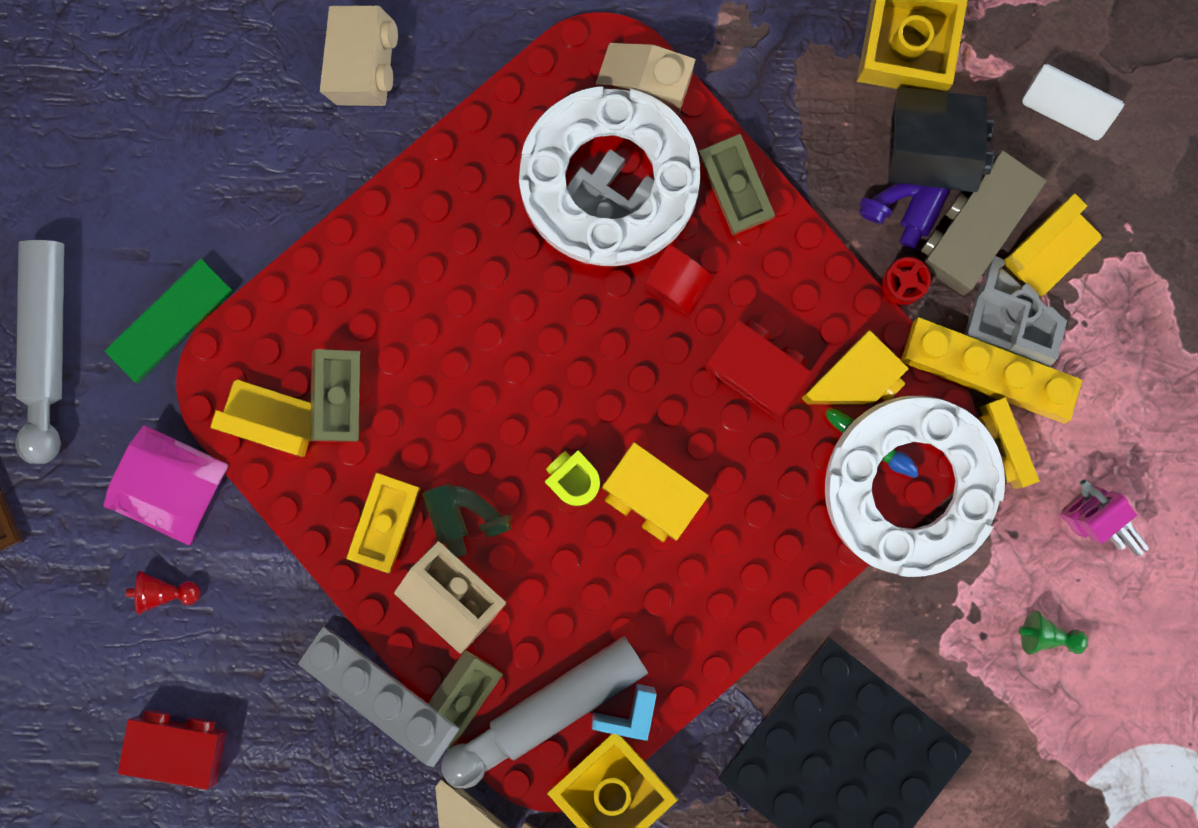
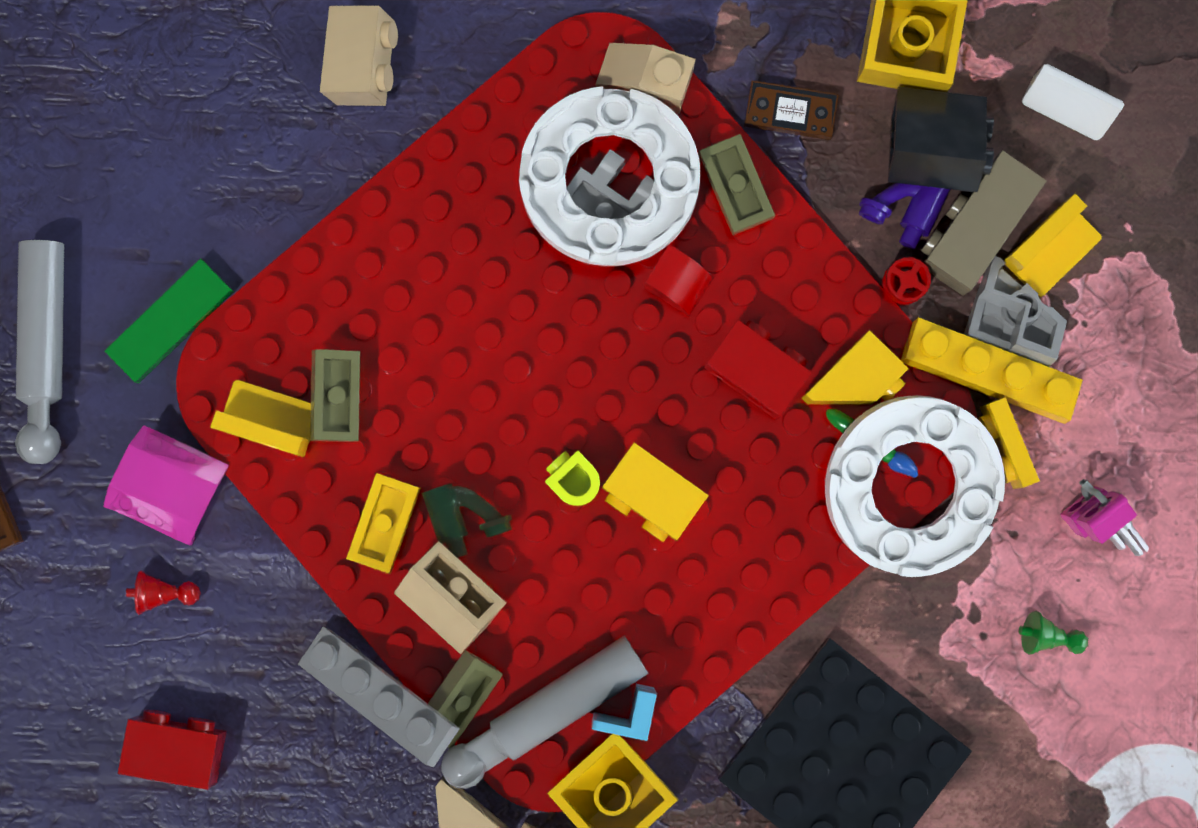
none -> tile [744,80,839,140]

